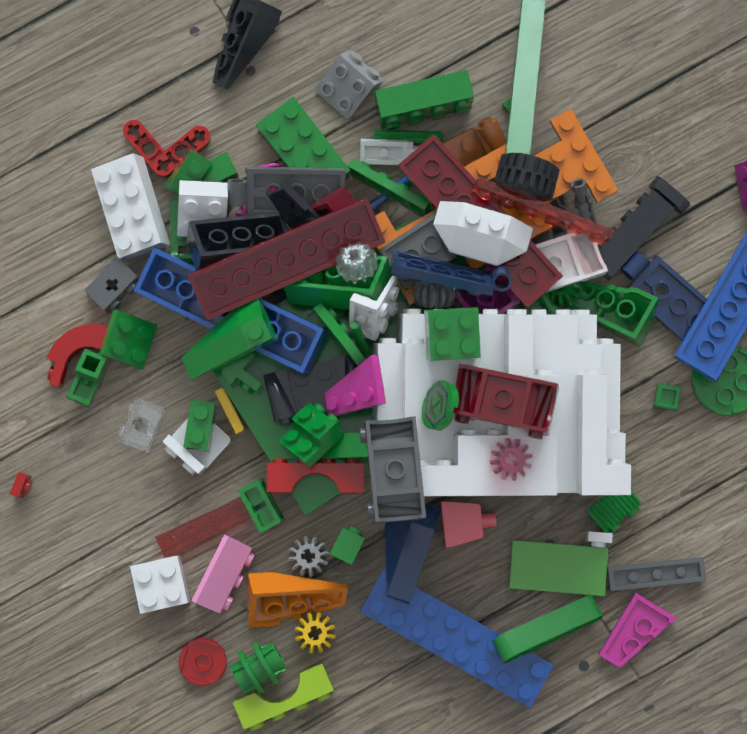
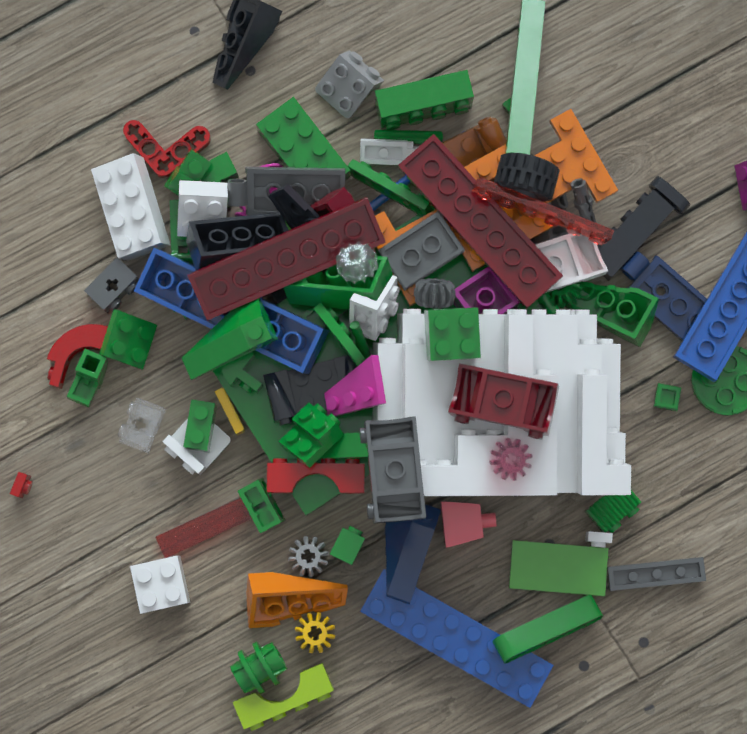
red tile [179,638,227,686] -> none
bright pink slope [191,535,255,613] -> none
dark blue hinge [391,250,512,296] -> none
green tile [422,381,459,431] -> none
white wedge [433,201,533,266] -> none
dark pink wing [598,593,677,668] -> none

